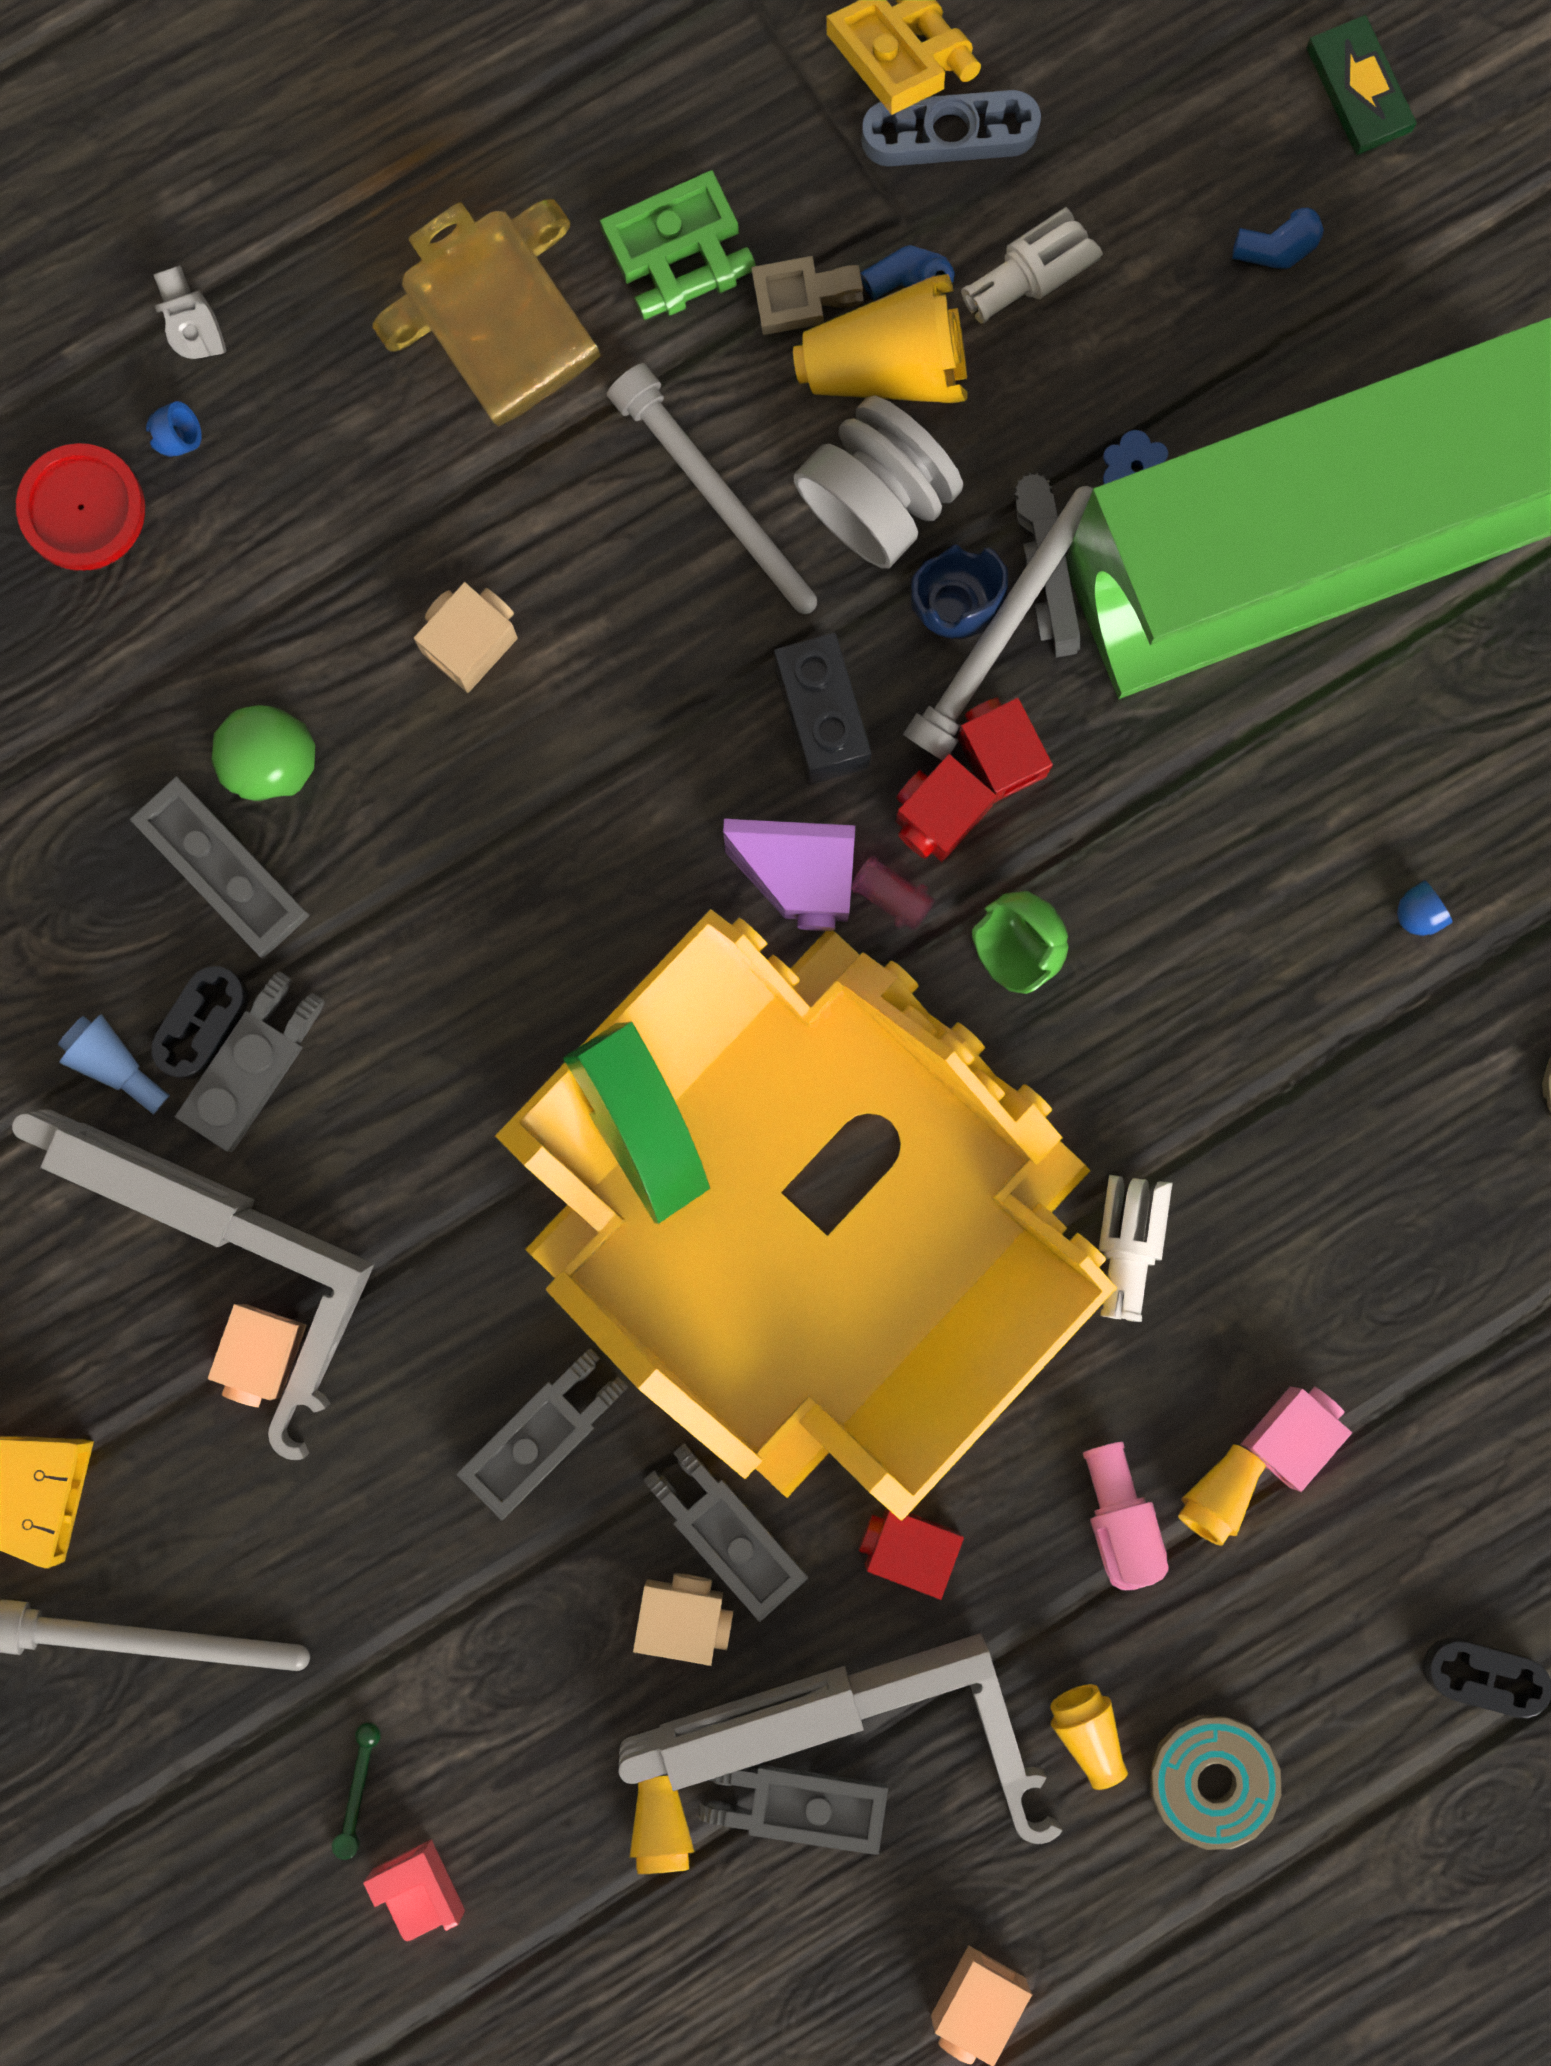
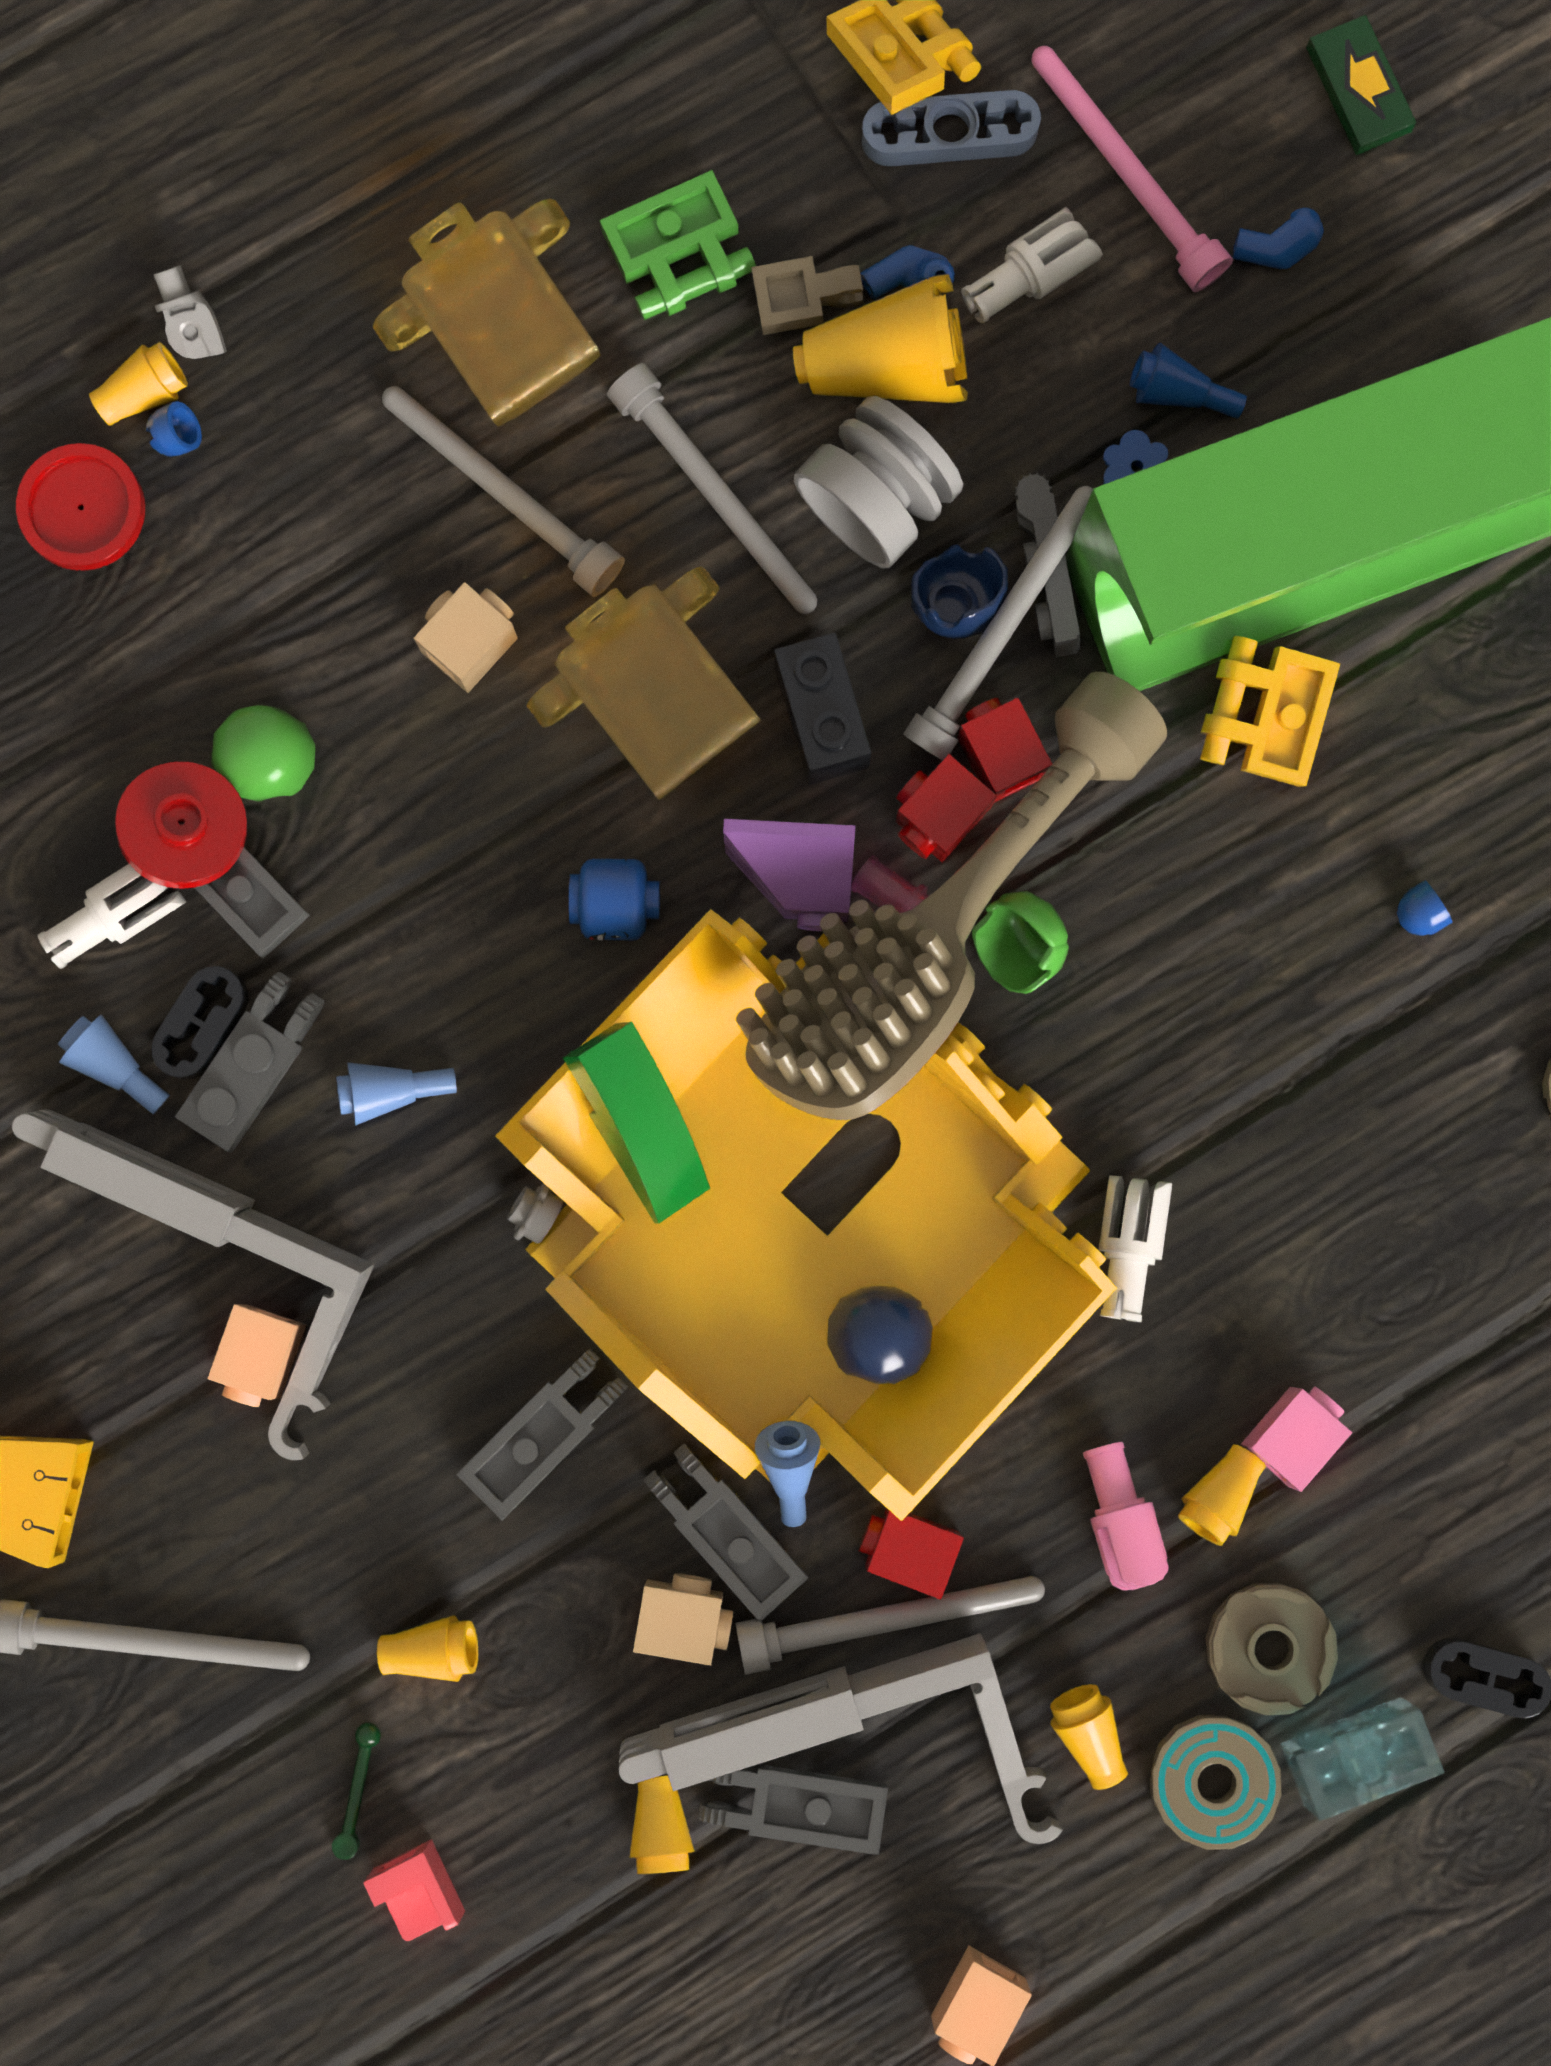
none -> white arm [38,864,186,969]
none -> yellow cone [89,342,188,426]
none -> red piece [115,762,247,889]
none -> medium blue cone [336,1062,457,1126]
none -> yellow cone [377,1615,478,1682]
none -> light grey piece [382,386,625,597]
none -> light grey plate [507,1183,563,1244]
none -> clear yellow piece [527,566,761,800]
none -> blue head [569,858,660,941]
none -> light grey piece [735,1576,1045,1675]
none -> dark tan piece [736,672,1167,1120]
none -> medium blue cone [755,1421,820,1527]
none -> dark blue hair [827,1286,933,1384]
none -> bright pink piece [1031,46,1233,292]
none -> blue cone [1130,343,1247,419]
none -> yellow plate [1200,636,1341,787]
none -> dark tan tile [1205,1582,1338,1715]
none -> clear light blue brick [1280,1697,1444,1821]

